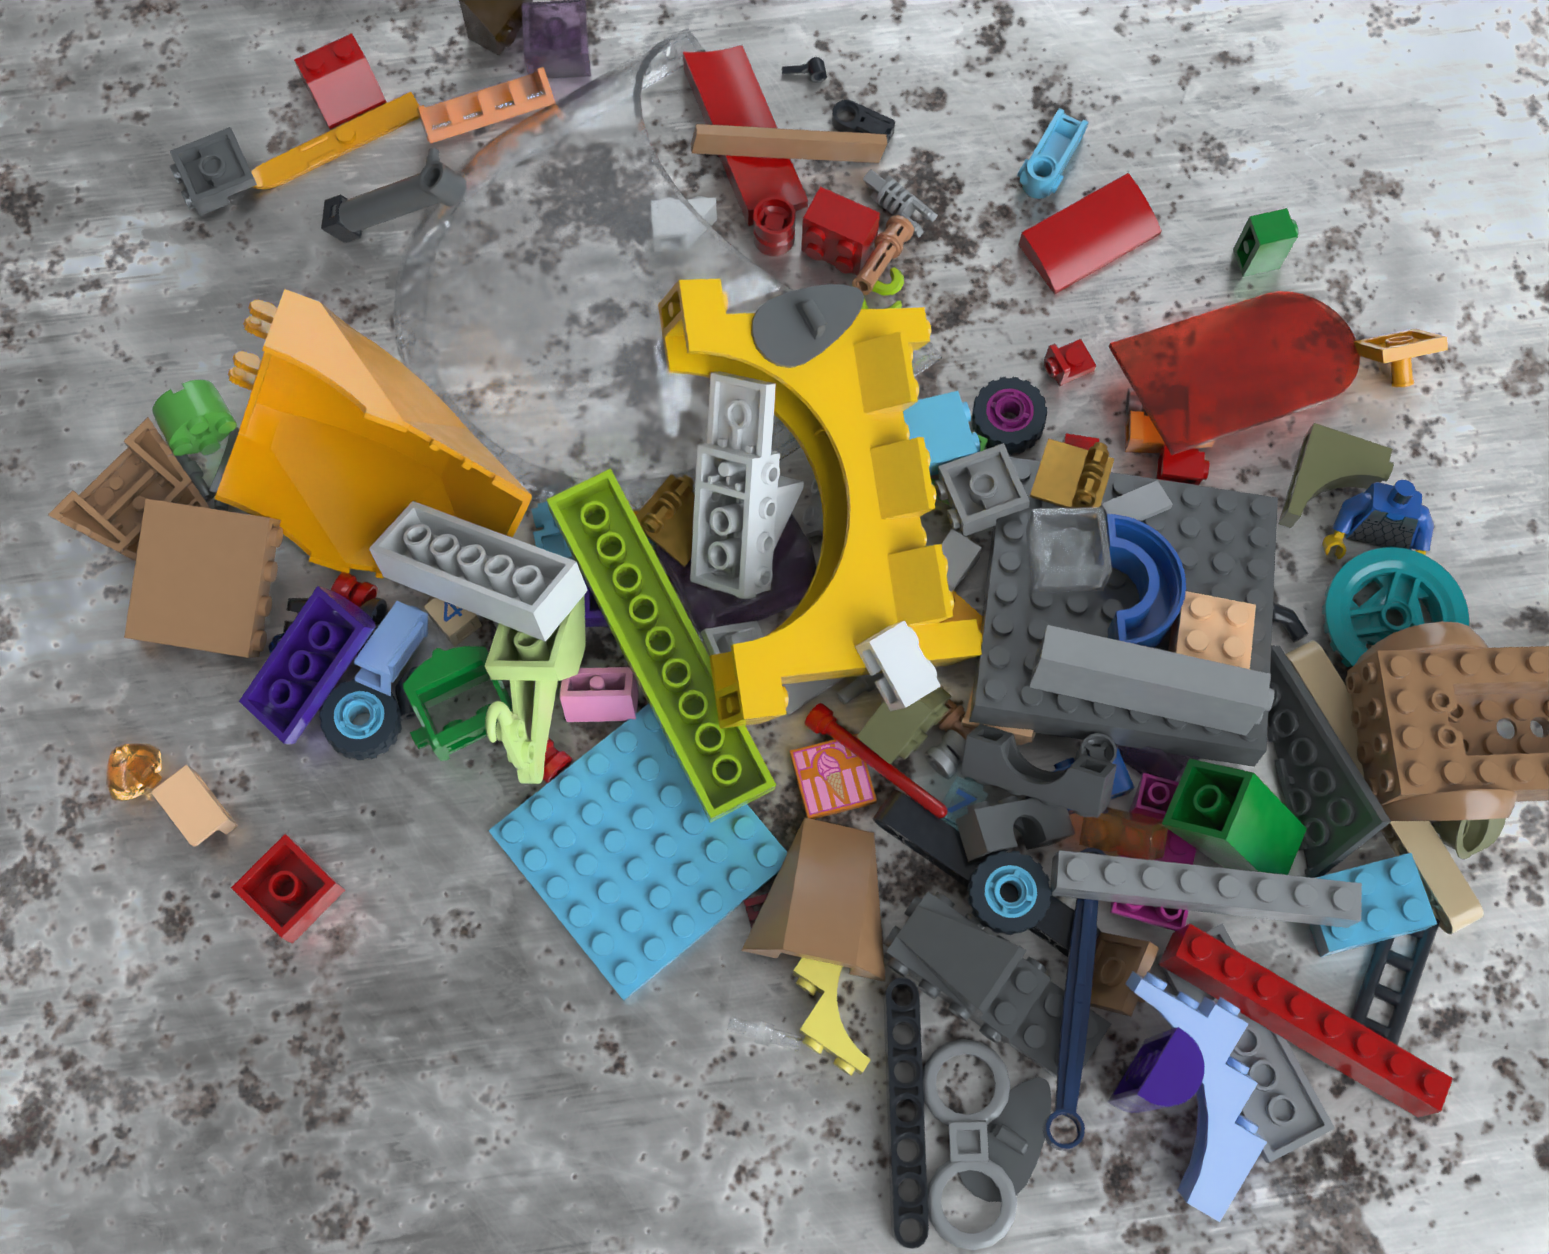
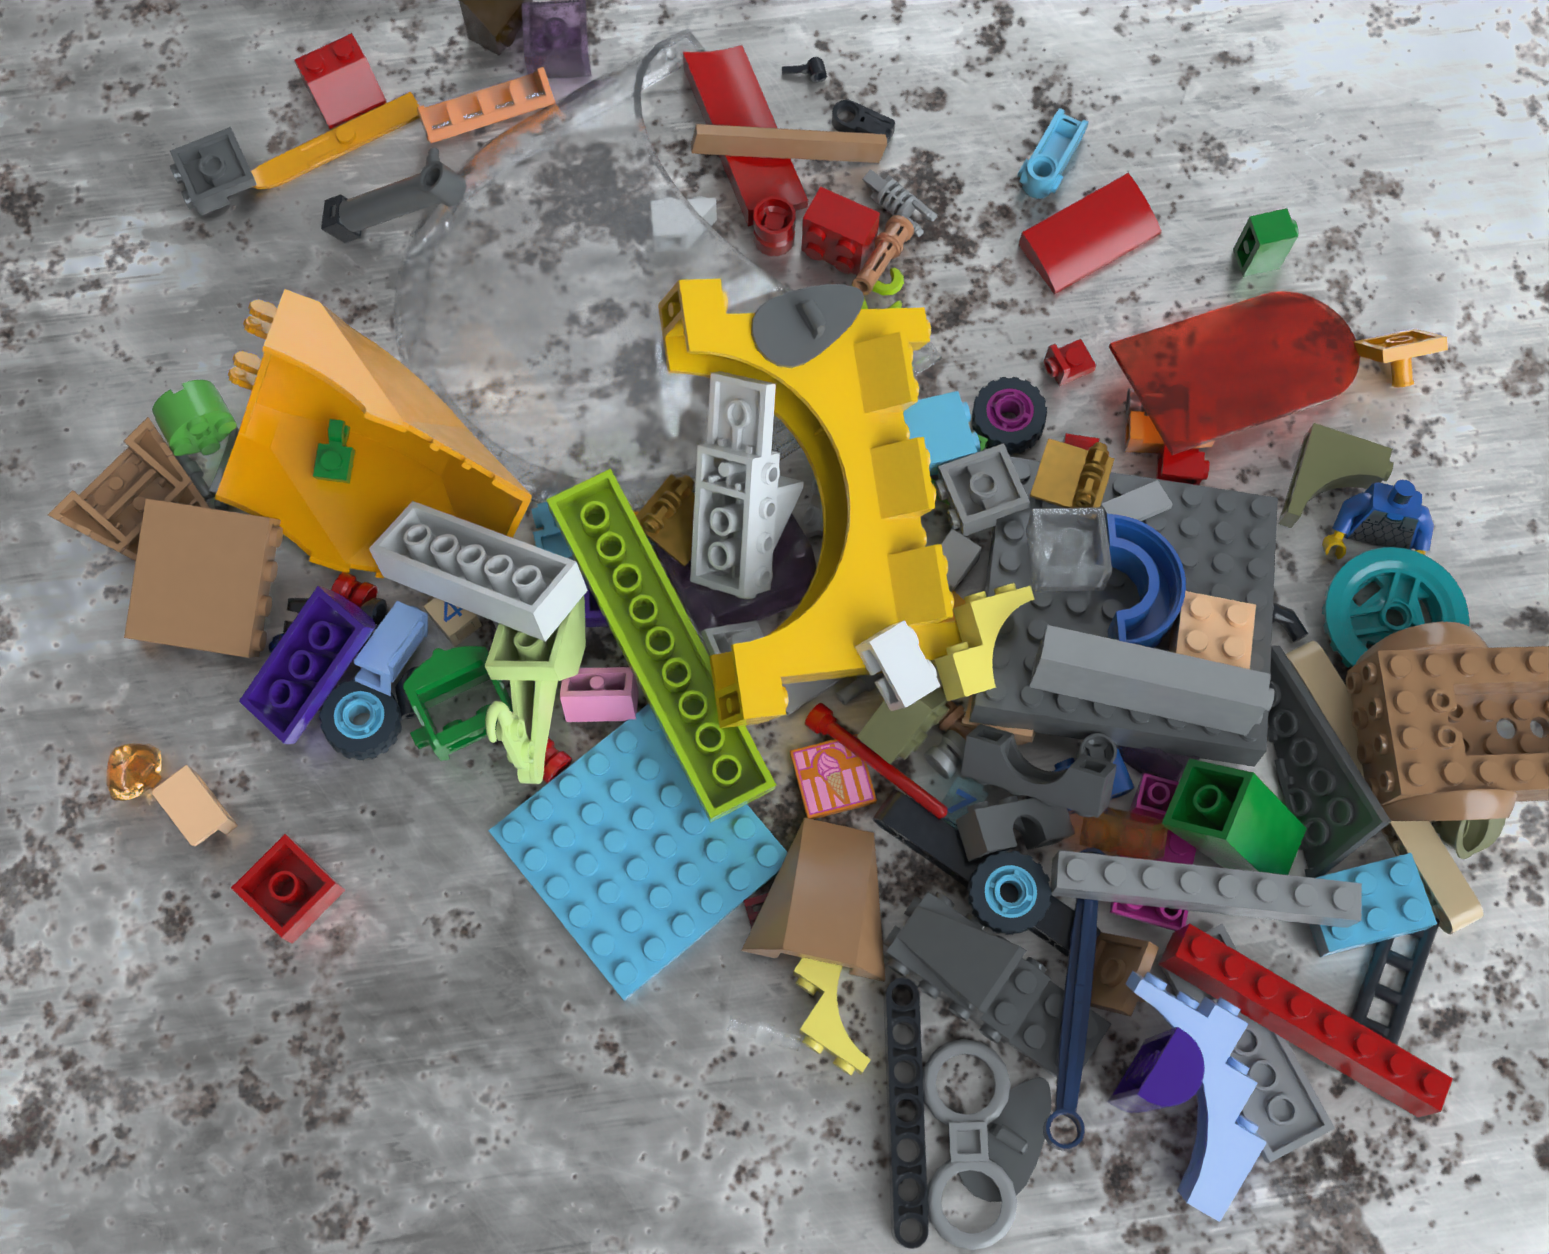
none -> green plate [313,419,355,484]
none -> light yellow arch [935,583,1035,701]

